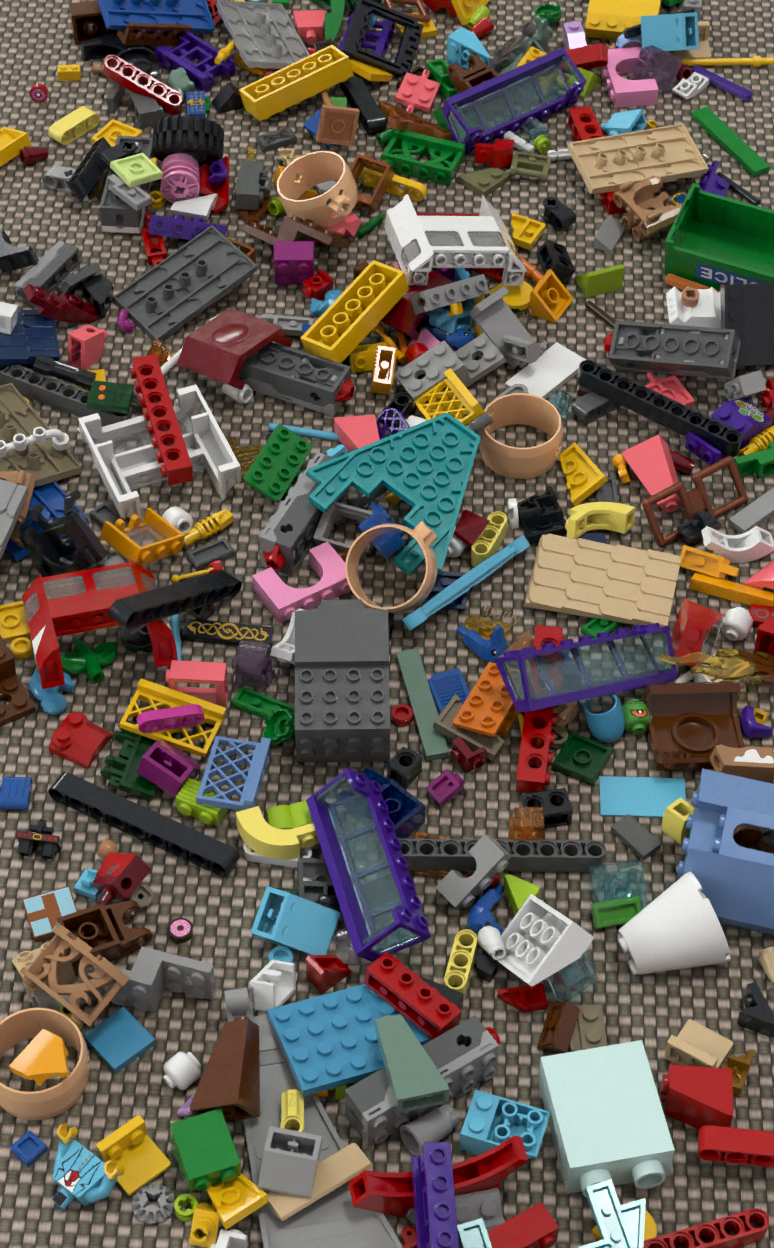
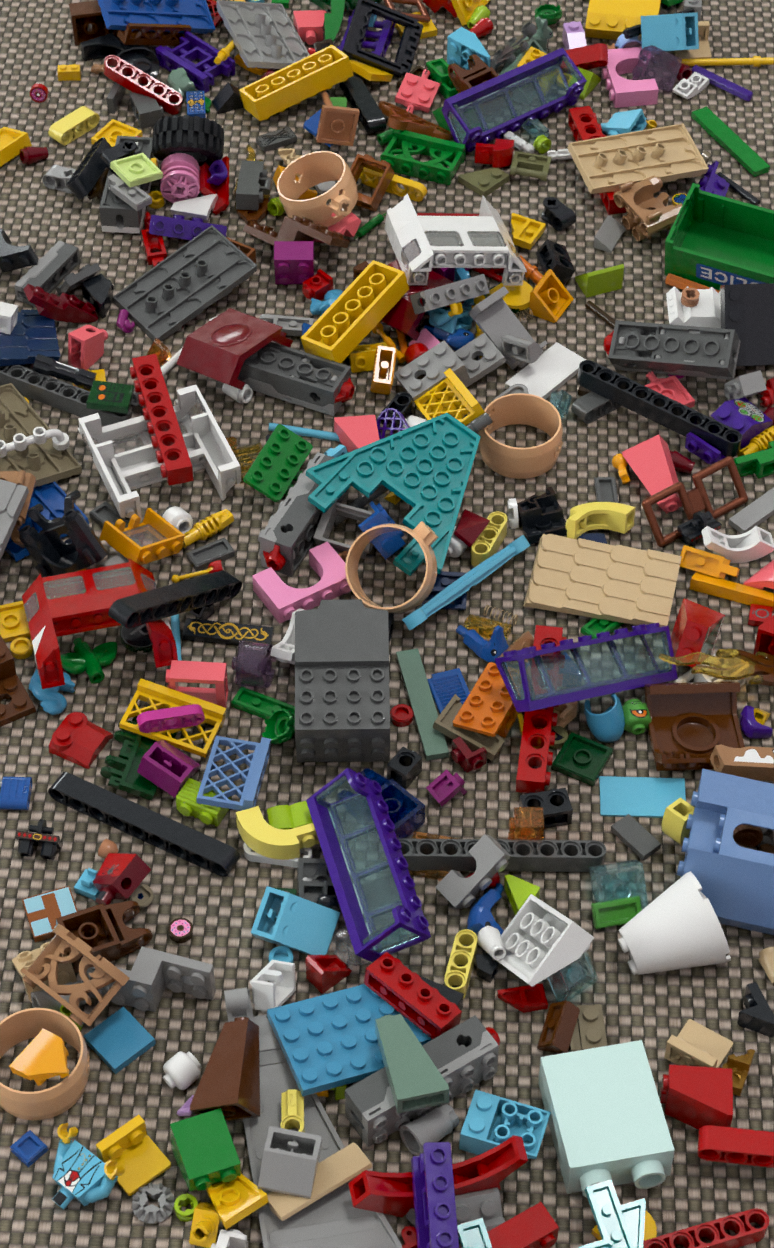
yellow wing [559,442,608,506] -> none
white head [721,607,753,641] -> none

